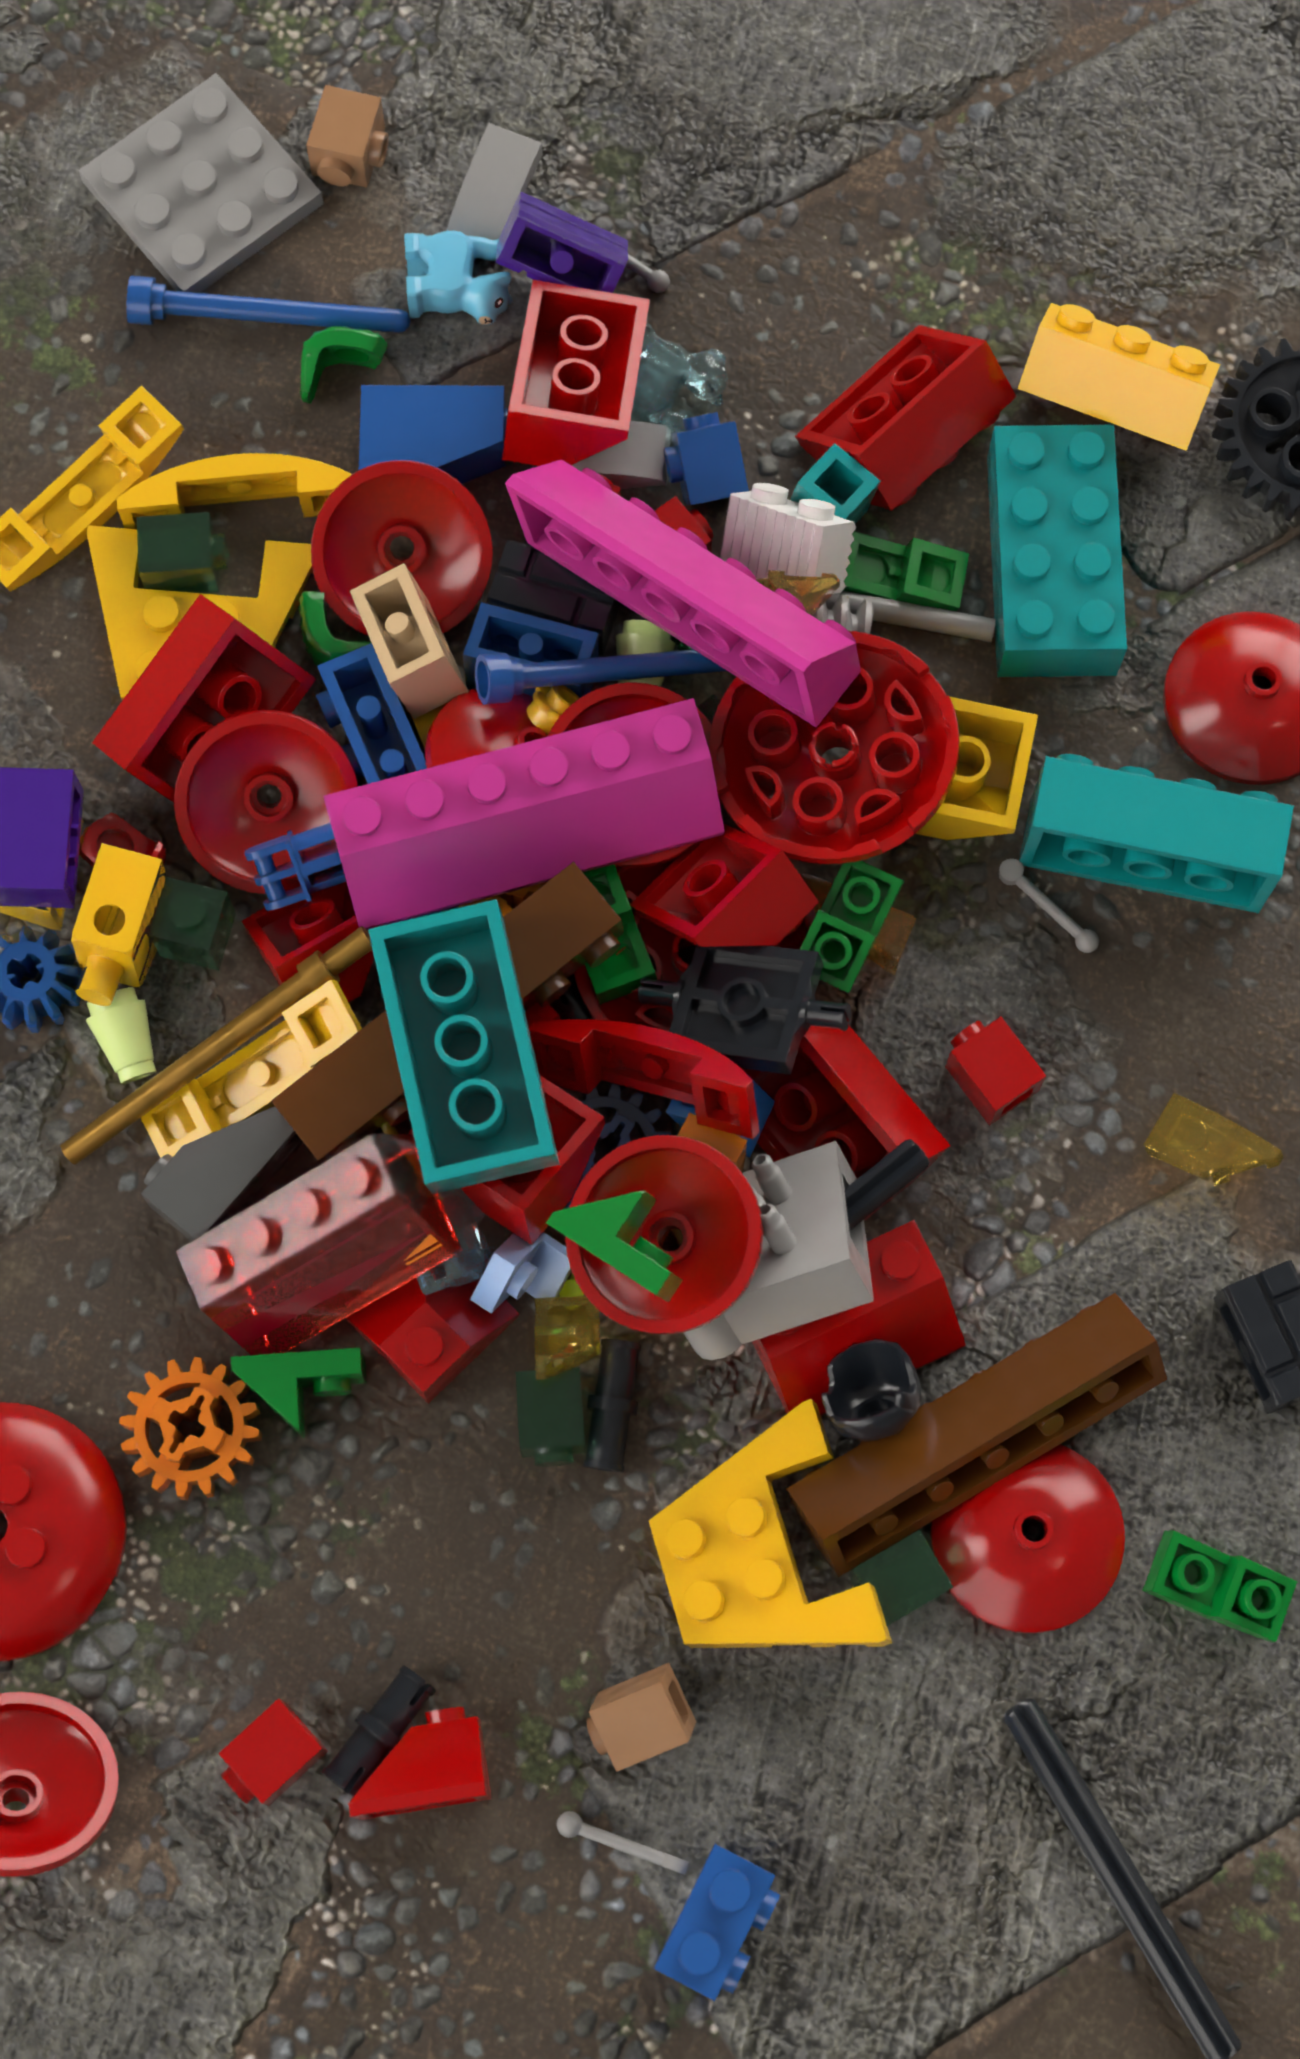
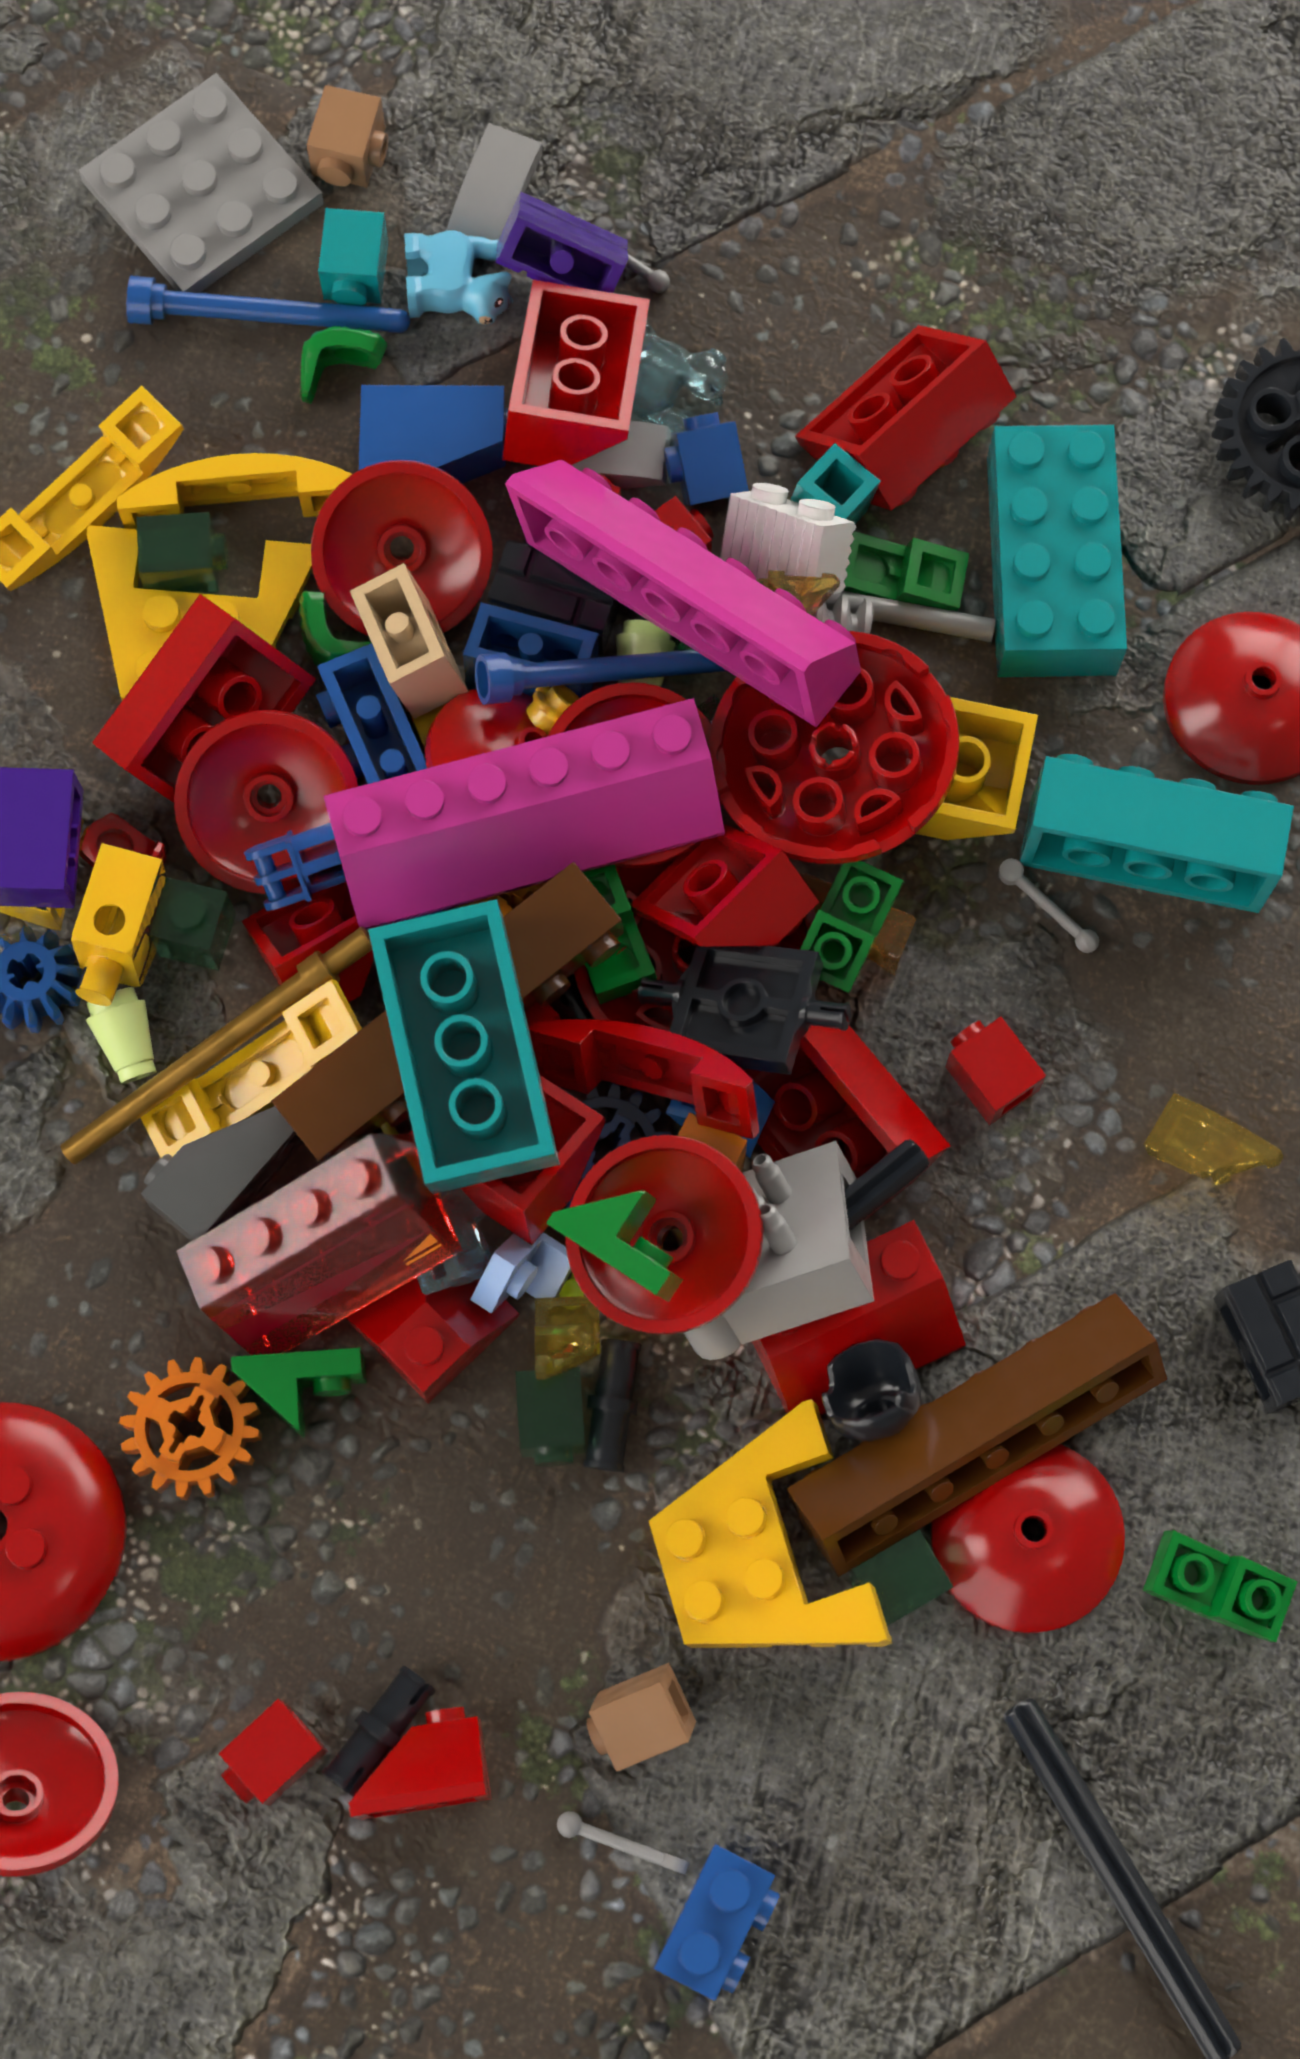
yellow slope [1017,303,1220,451] -> none
none -> teal brick [318,208,389,306]

